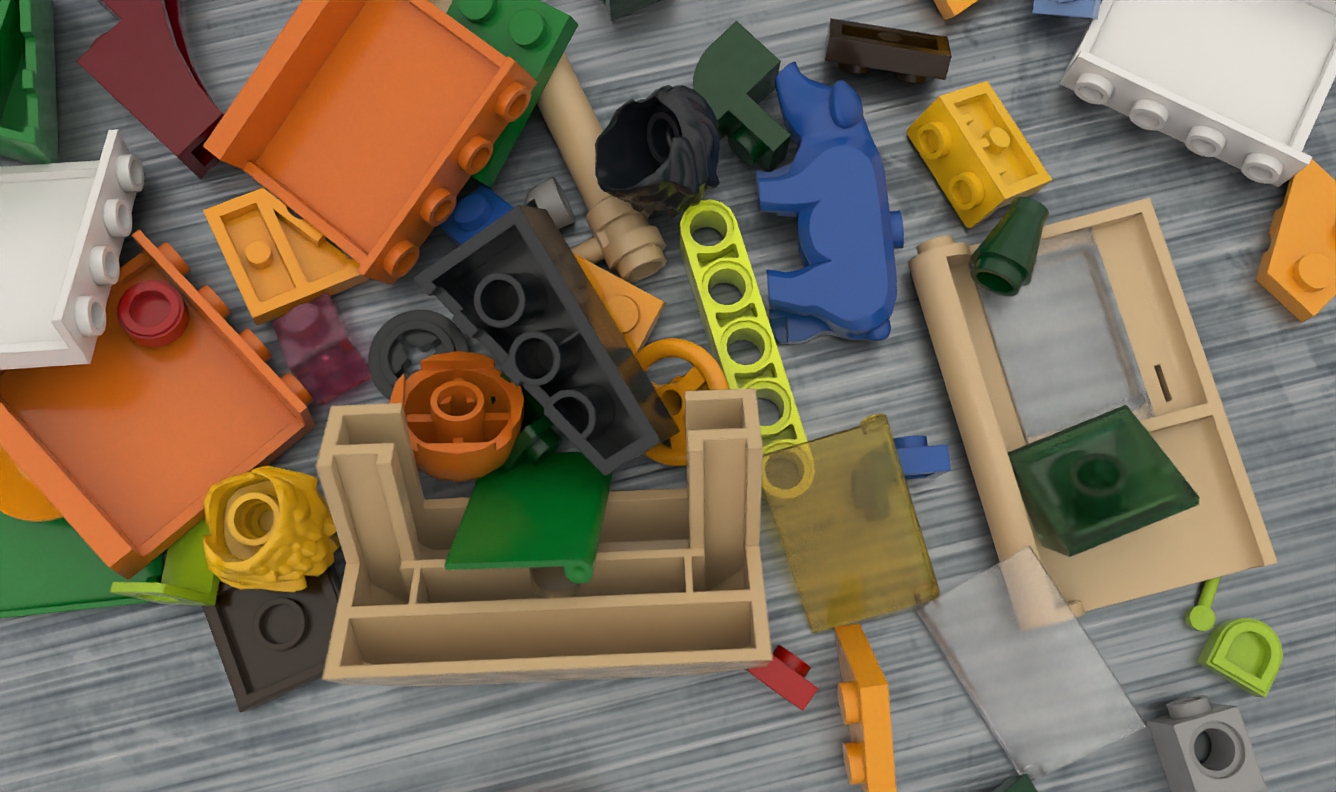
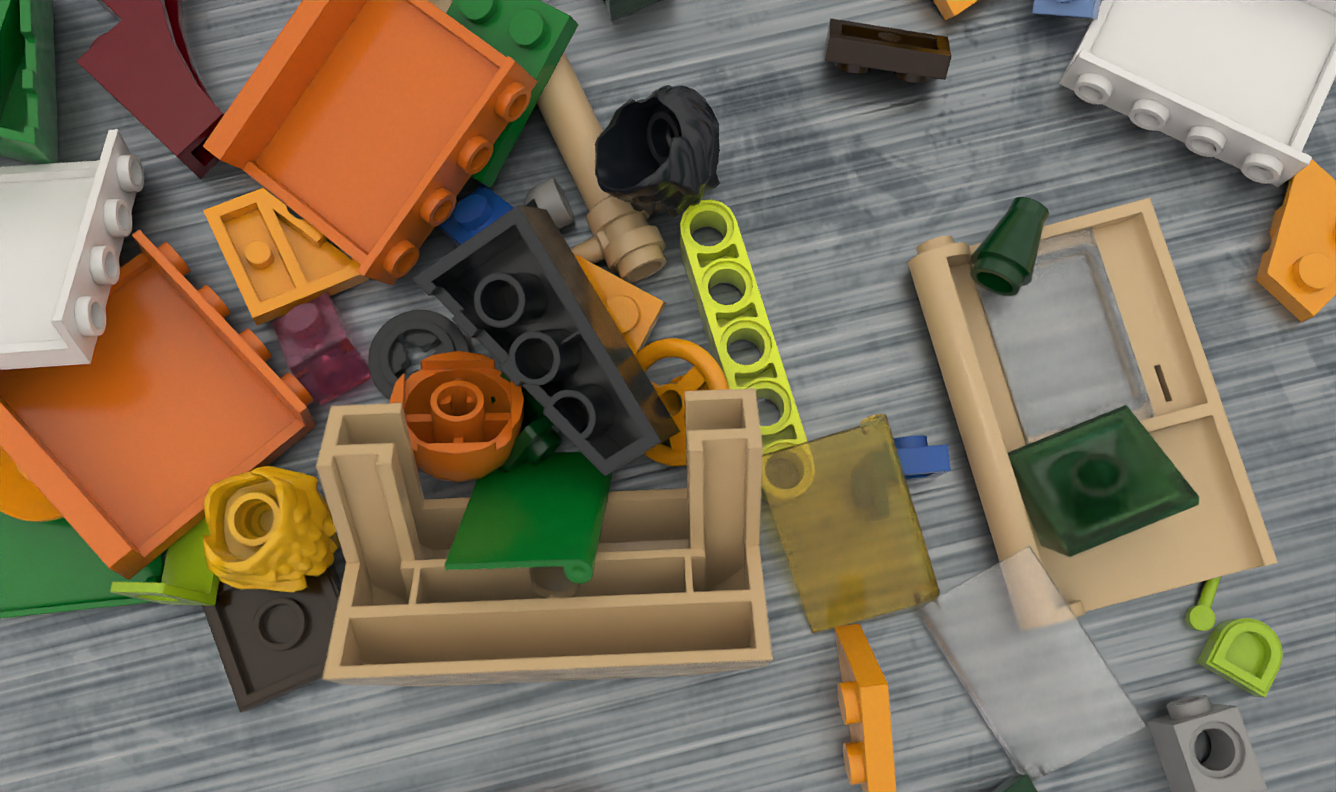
red tile [117,280,189,347] -> none
dark green brick [693,21,791,172] -> none
red plate [744,644,818,711] -> none
blue animal [756,61,904,344] -> none
yellow bracket [907,81,1052,228] -> none

